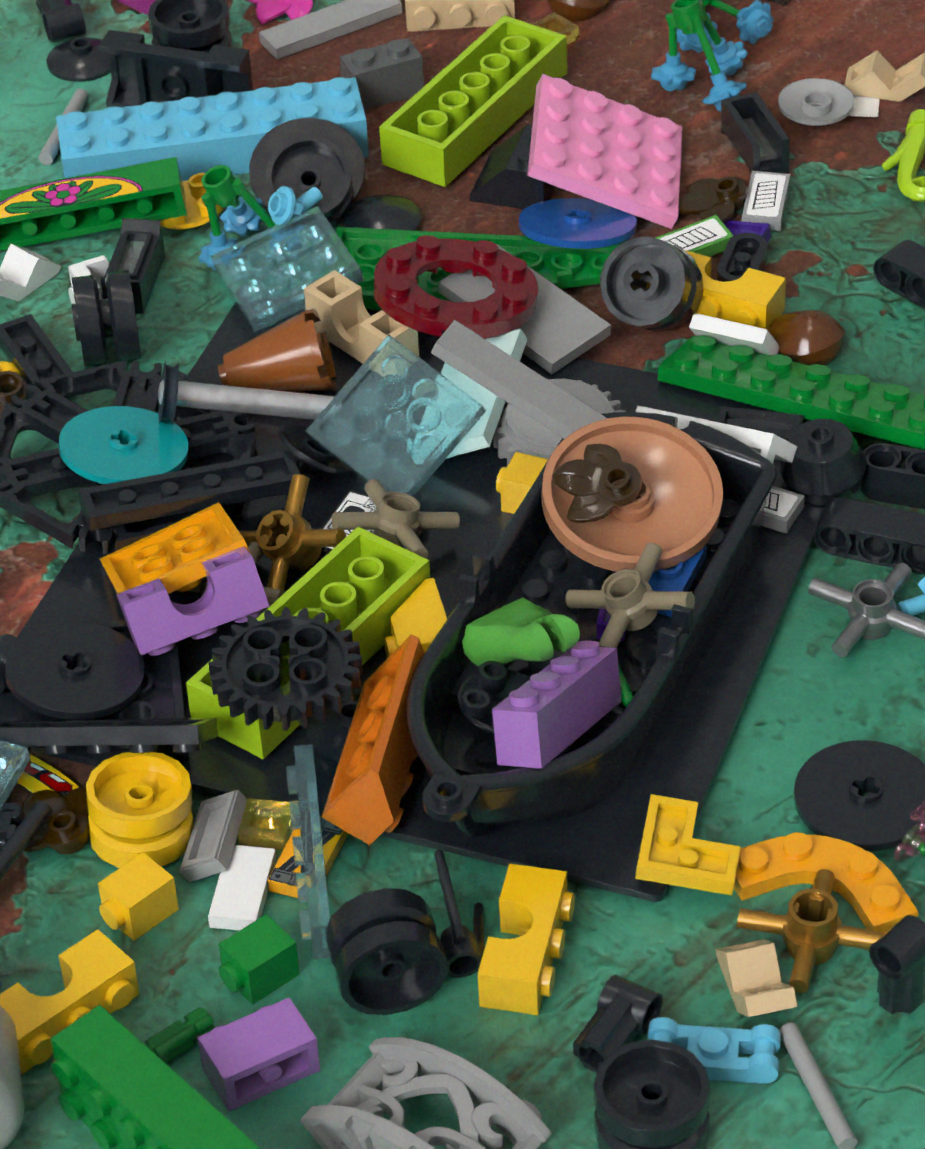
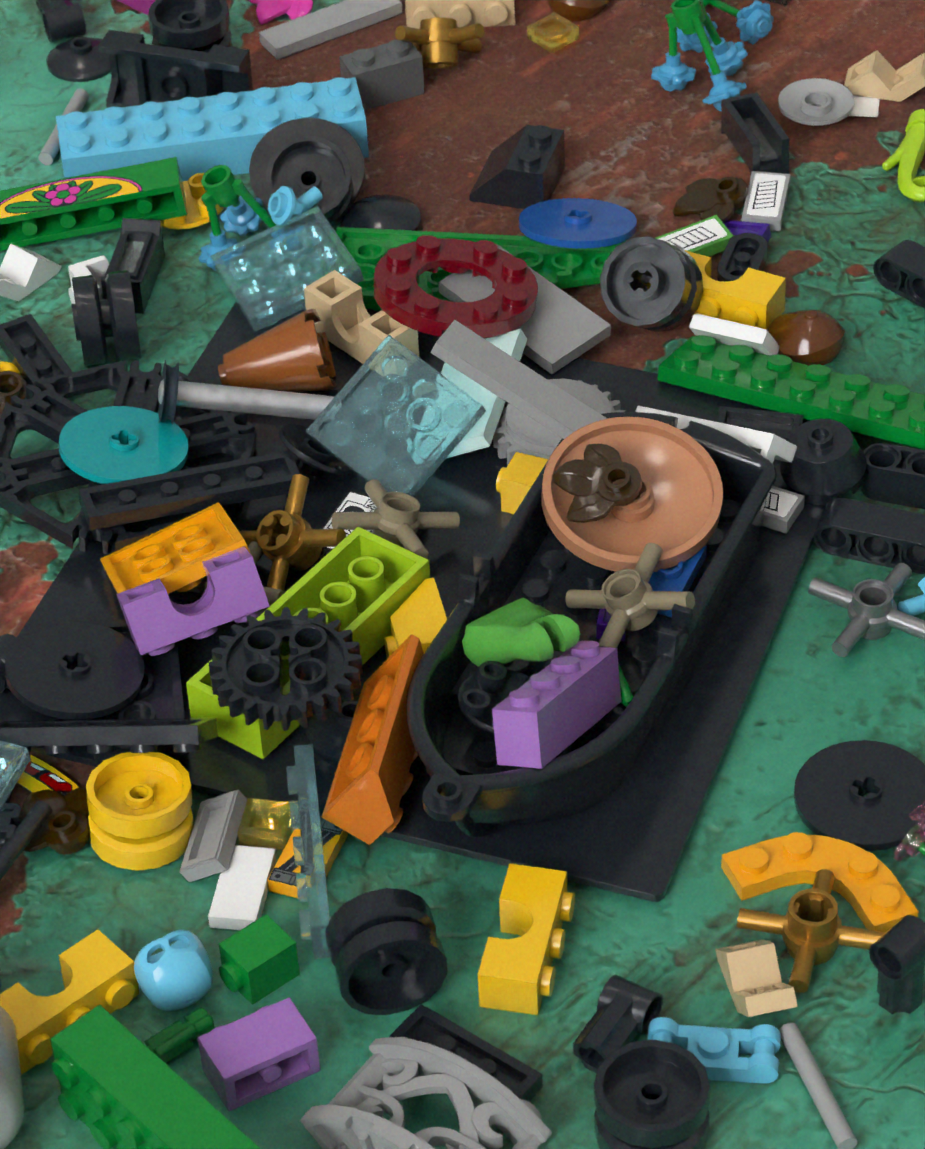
yellow brick [98,852,179,941] -> none
lime brick [379,15,567,187] -> none
black plant [434,850,485,978] -> none
bright pink plate [527,74,682,229] -> none
yellow plate [635,794,740,896] -> none
none -> medium azure helmet [134,930,213,1011]
none -> black plate [390,1004,543,1102]
none -> pearl gold bar [395,17,485,69]

